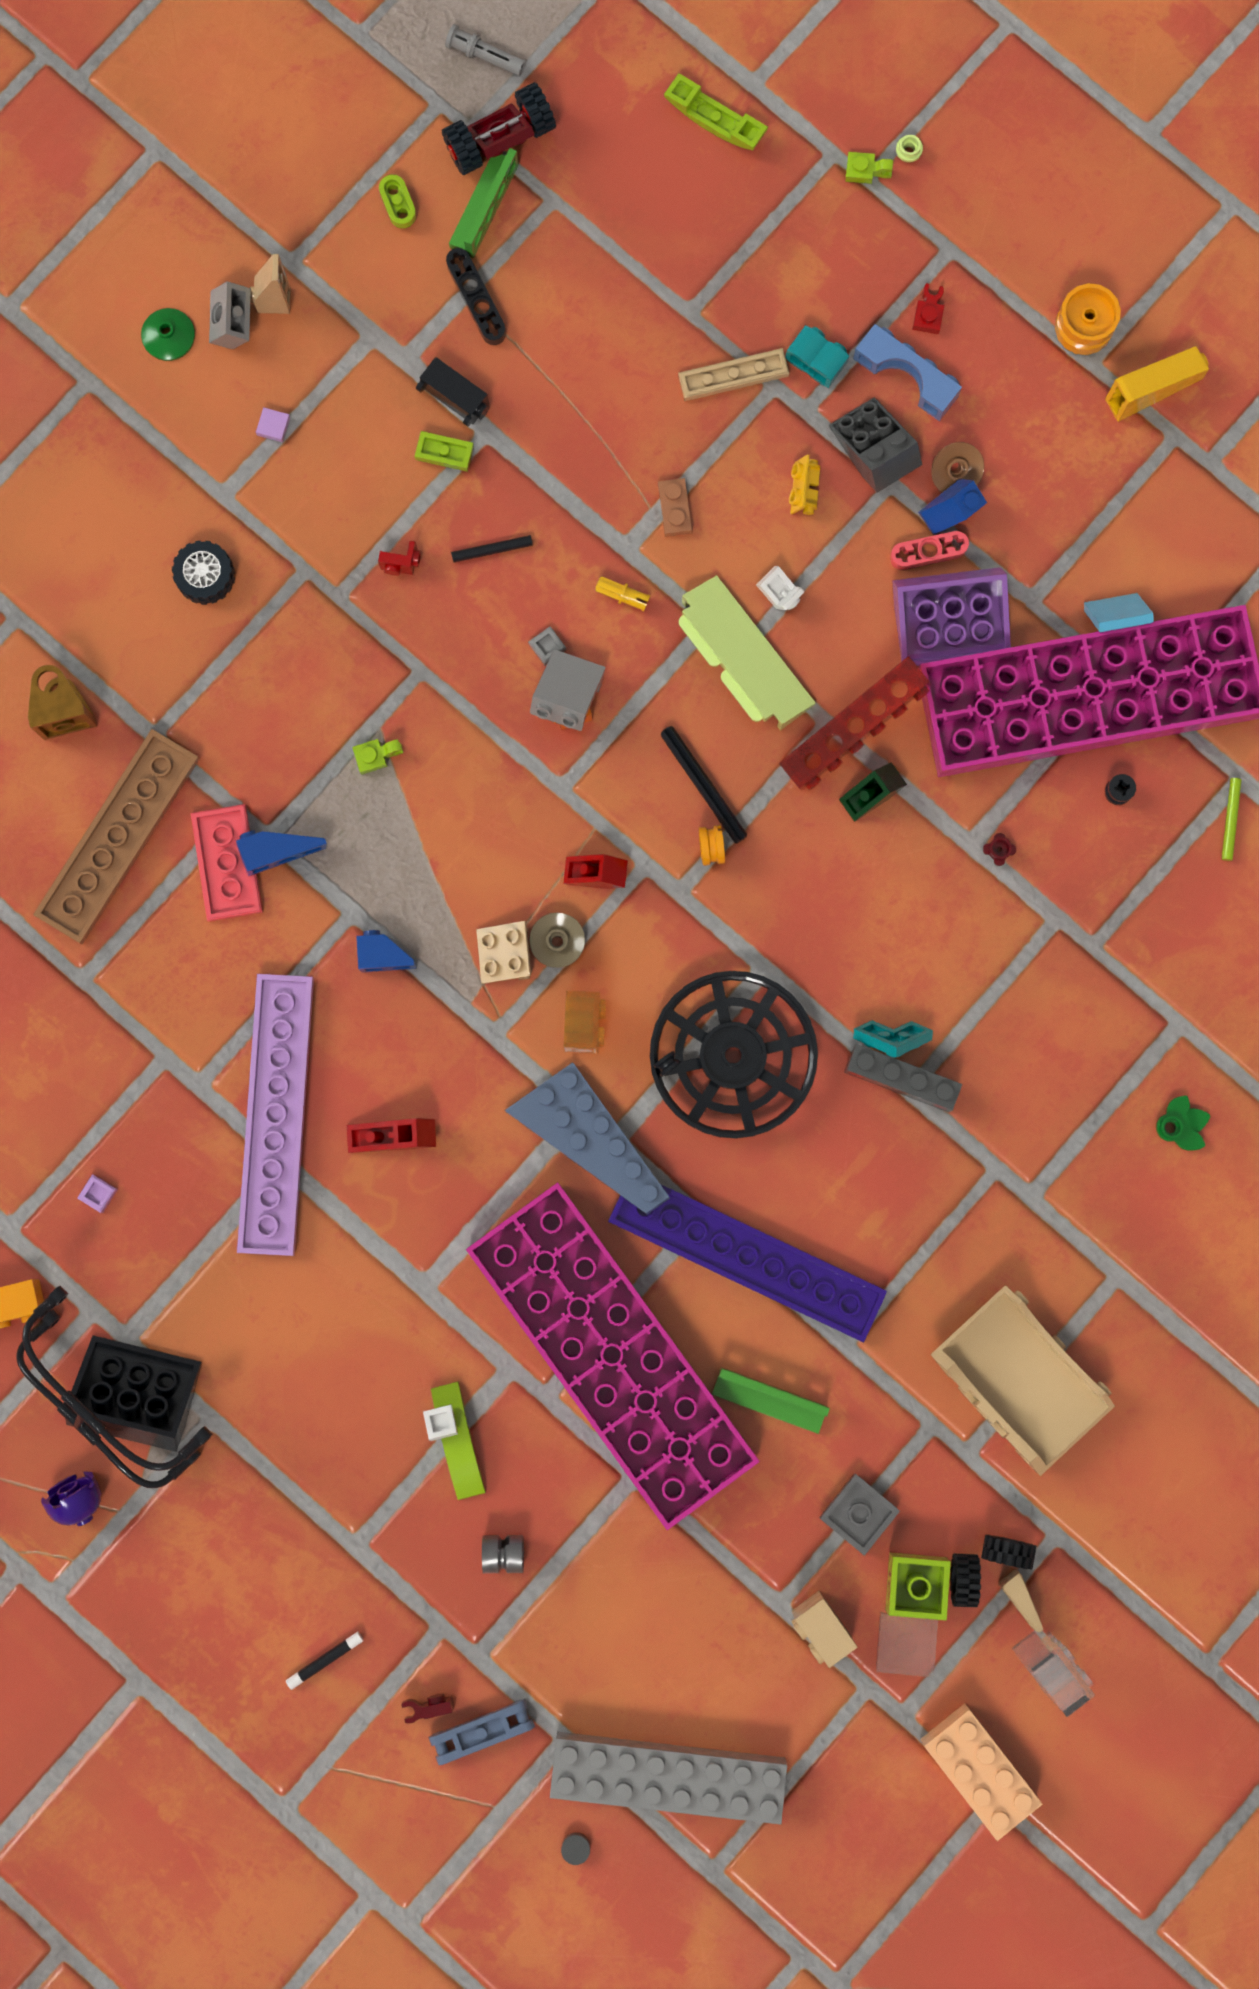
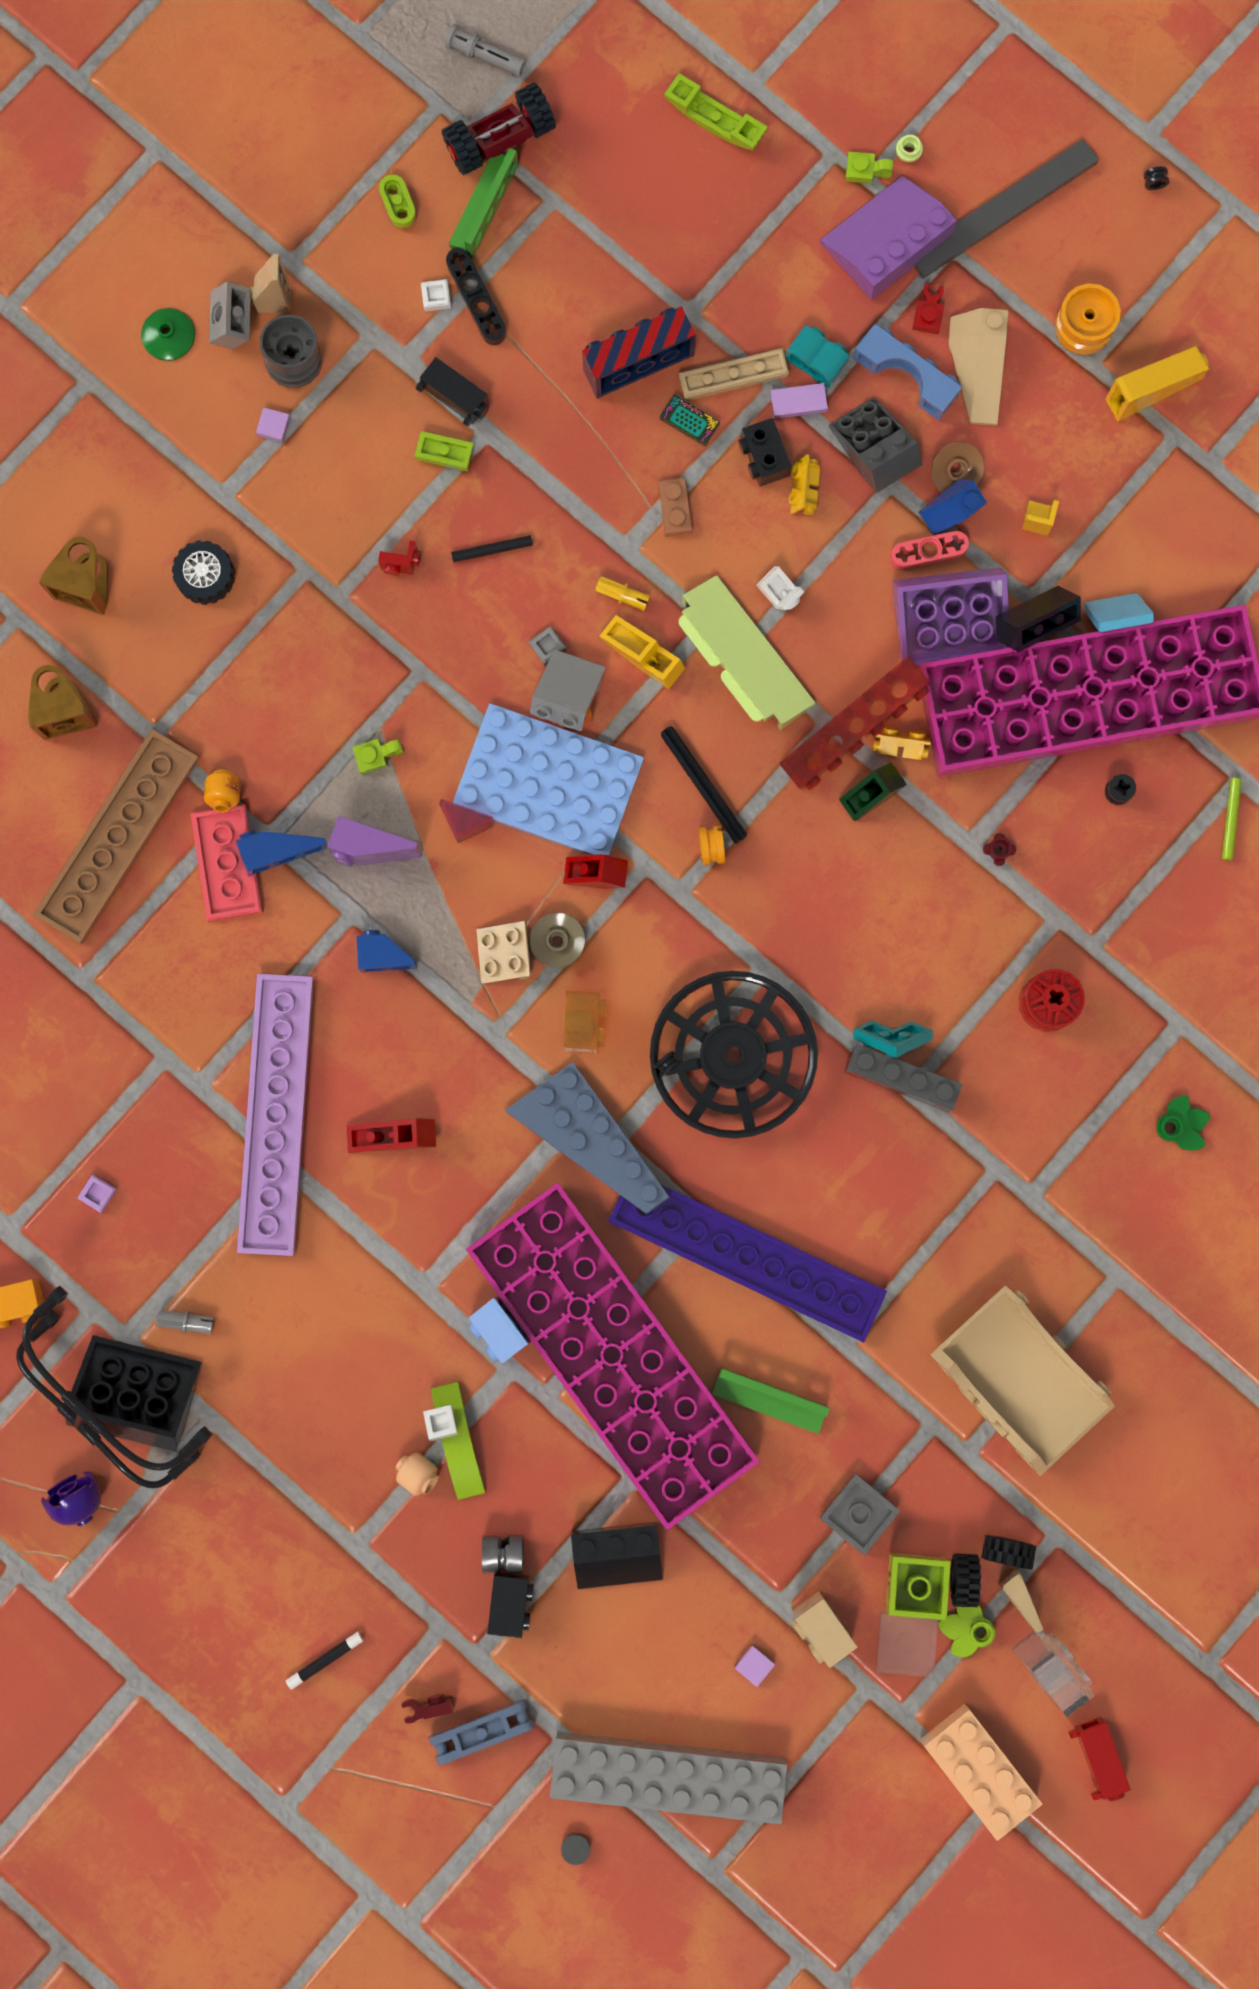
none -> pearl gold hose [39,537,108,615]
none -> light grey axle [156,1310,214,1335]
none -> light orange head [204,769,241,813]
none -> dark grey wheel [260,315,322,388]
none -> medium lavender slope [327,816,423,867]
none -> light nougat head [396,1453,439,1496]
none -> white tile [421,279,451,312]
none -> clear pink slope [439,799,495,843]
none -> light blue plate [452,703,644,855]
none -> light blue slope [468,1297,530,1363]
none -> black brick [487,1572,534,1638]
none -> black slope [571,1522,663,1589]
none -> dark blue brick [582,306,695,399]
none -> yellow slope [599,615,685,690]
none -> tile [660,394,720,447]
none -> lavender tile [735,1644,775,1687]
none -> black brick [738,418,792,487]
none -> lavender tile [770,383,828,419]
none -> medium lavender slope [820,176,957,300]
none -> yellow hinge [873,726,931,760]
none -> dark grey tile [914,139,1099,279]
none -> lime plate [938,1605,995,1657]
none -> tan wedge [948,308,1008,426]
none -> black brick [995,586,1081,652]
none -> red wheel [1019,969,1085,1032]
none -> yellow panel [1021,500,1059,536]
none -> red brick [1068,1717,1131,1801]
none -> black bush [1143,166,1170,190]

